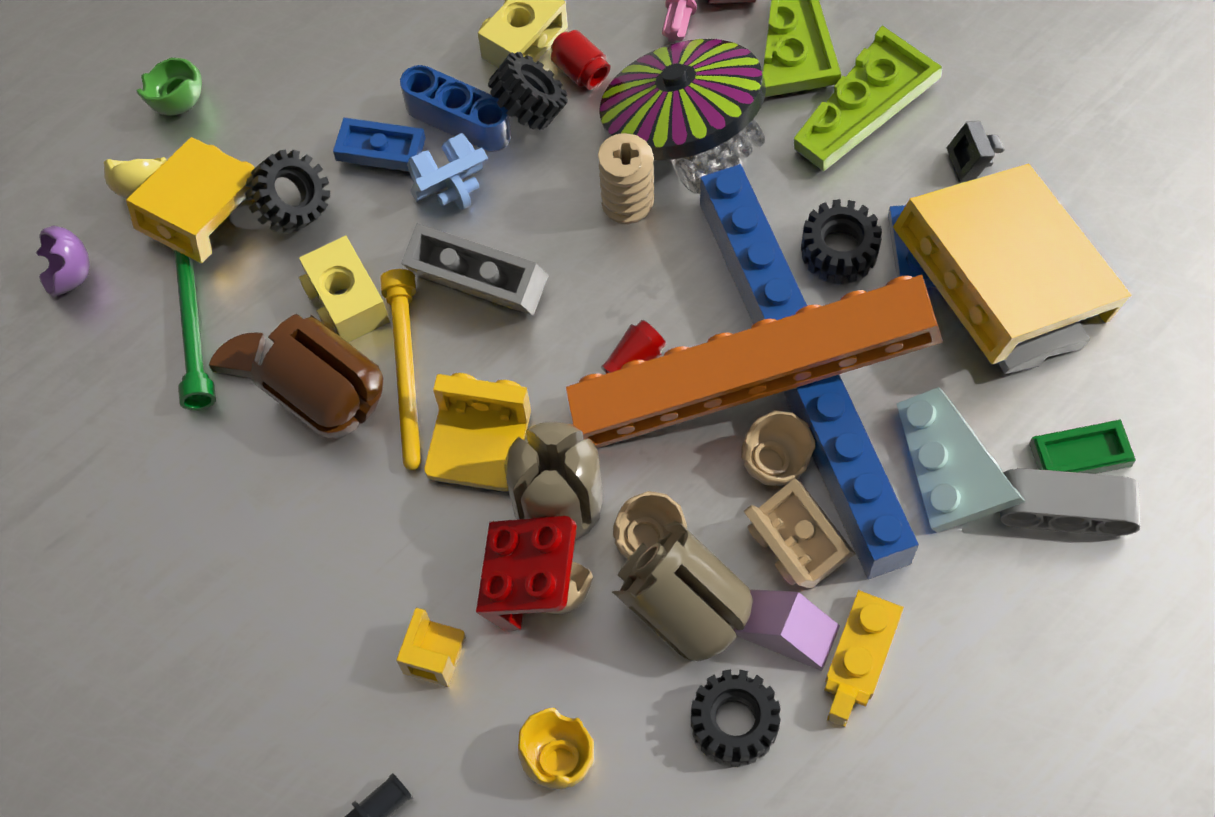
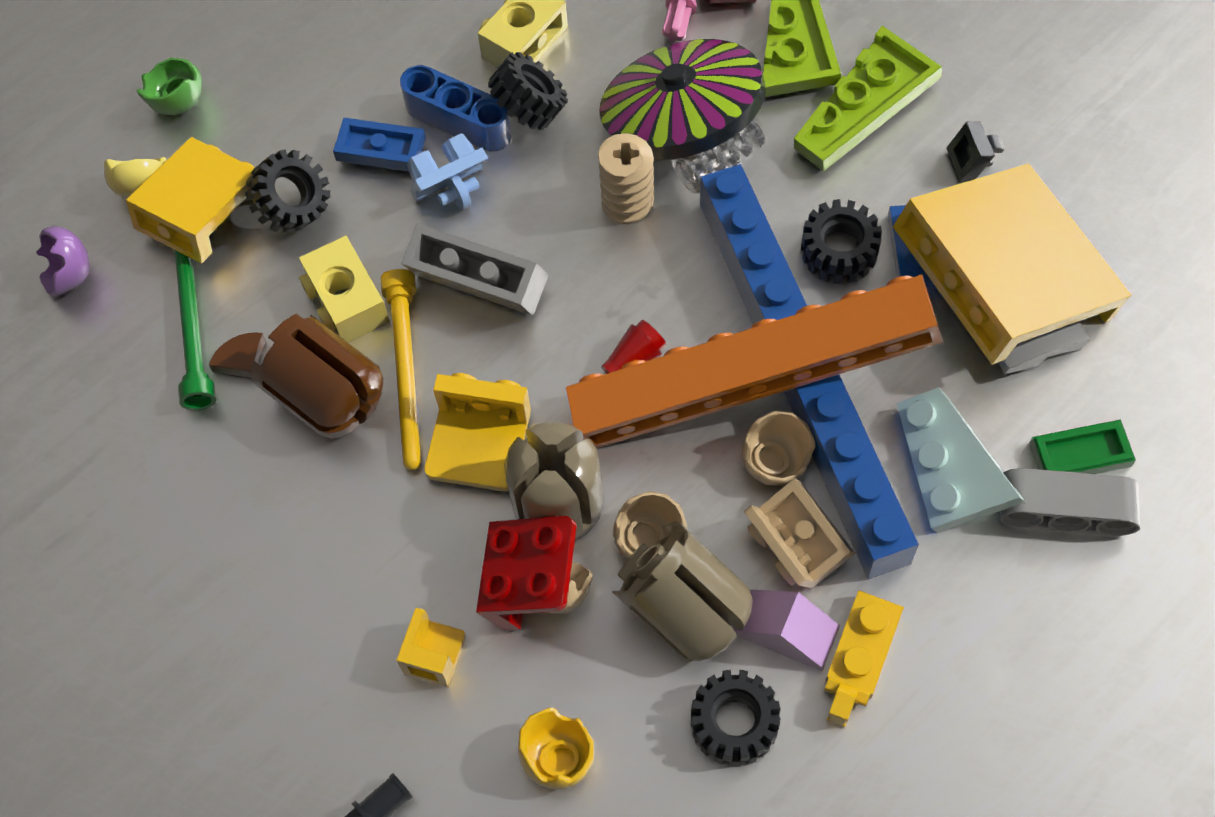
red brick [551,30,611,90] -> none

